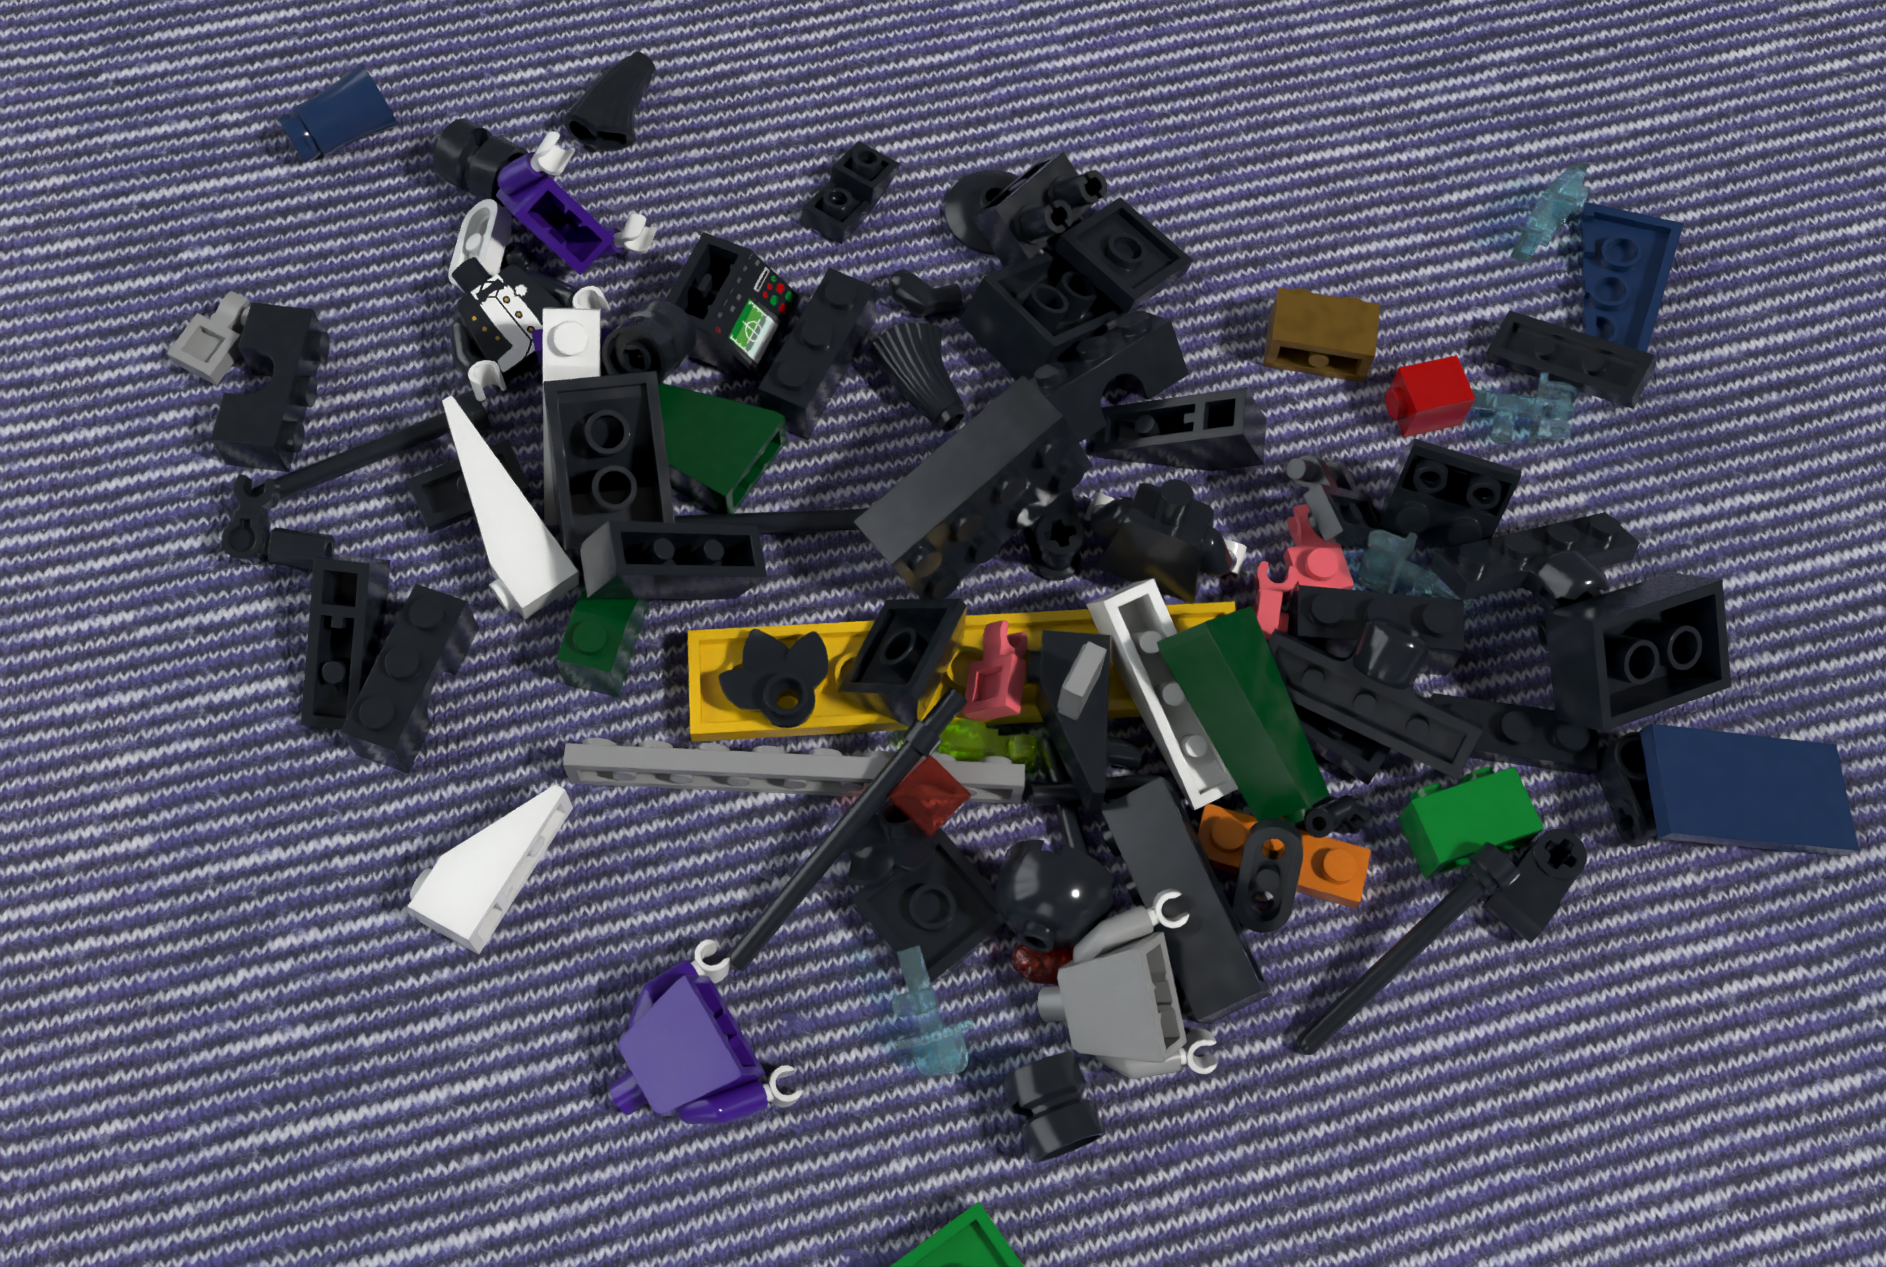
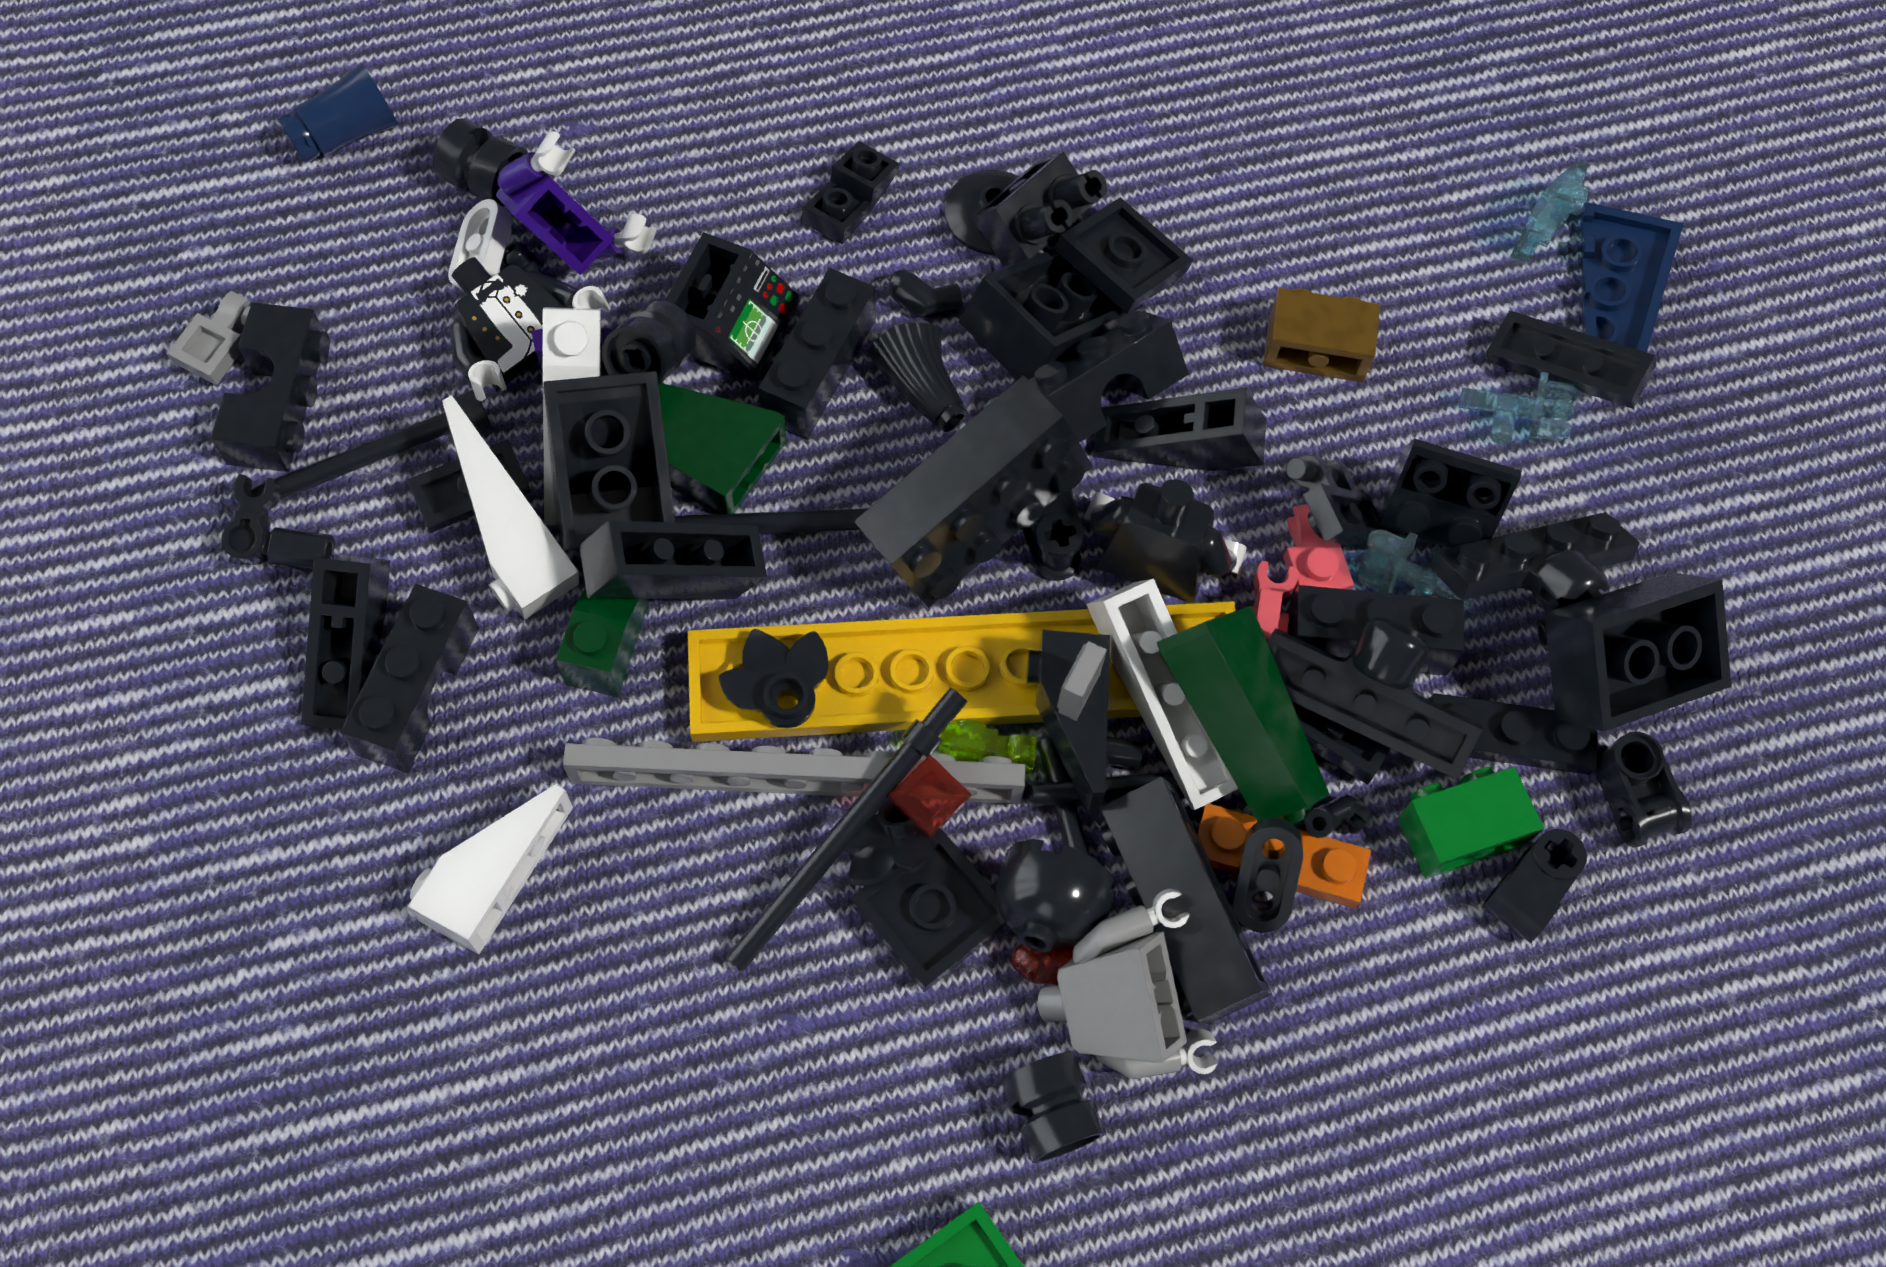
black piece [563,51,656,152] -> none
dark purple torso [609,939,803,1124] -> none
black slope [837,599,967,727] -> none
clear light blue arm [892,945,974,1077] -> none
coral plate [962,620,1028,722] -> none
black piece [1296,842,1520,1055] -> none
red brick [1385,355,1475,437] -> none
dark blue tile [1639,724,1859,856] -> none

